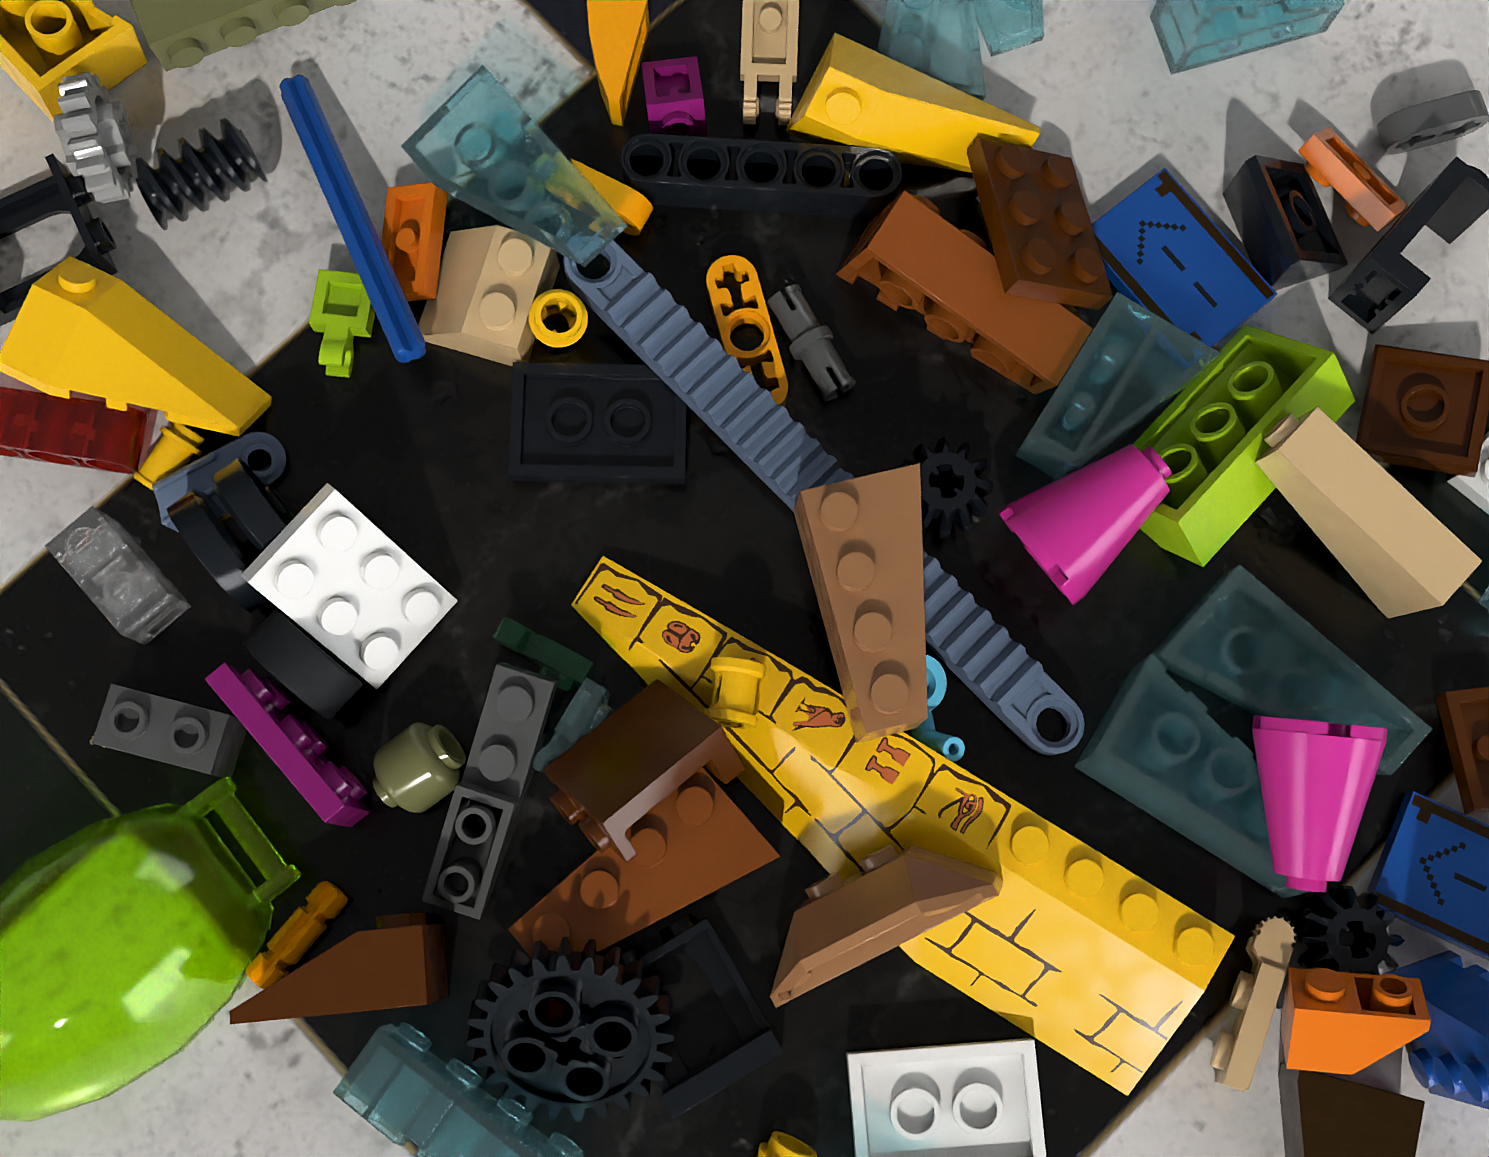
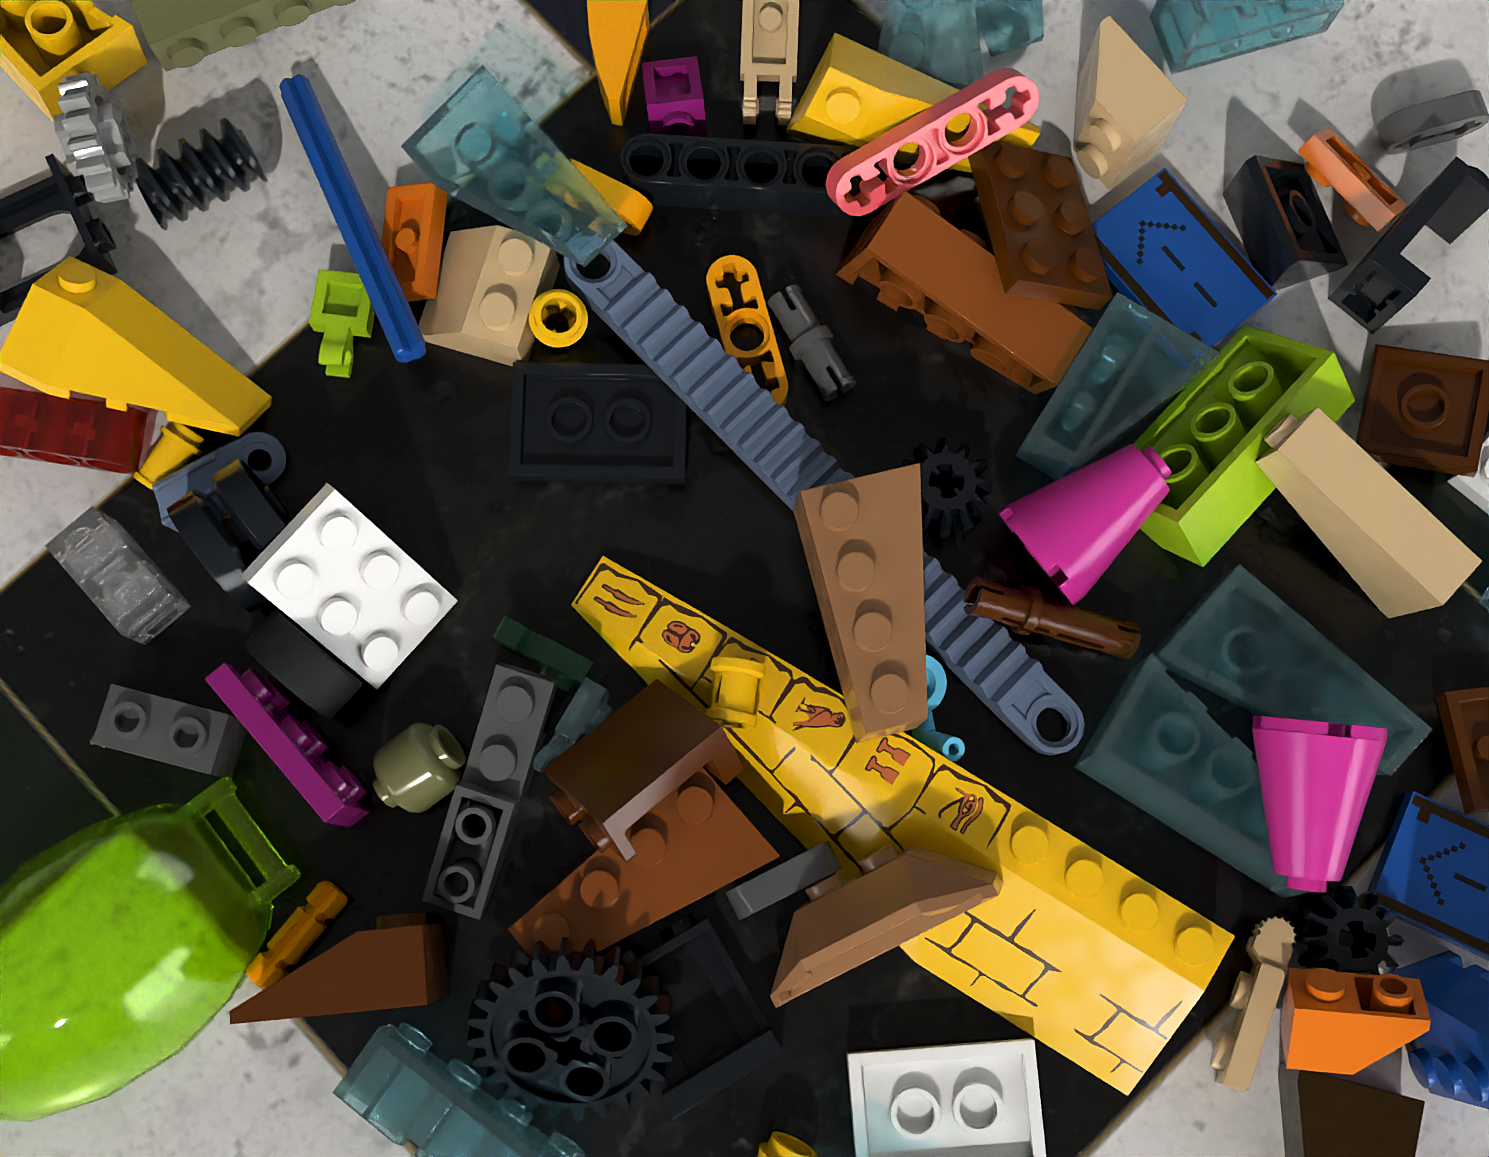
none -> dark grey beam [726,840,842,920]
none -> coral beam [825,67,1039,216]
none -> reddish brown pin [963,576,1141,660]
none -> tan slope [1073,15,1188,190]

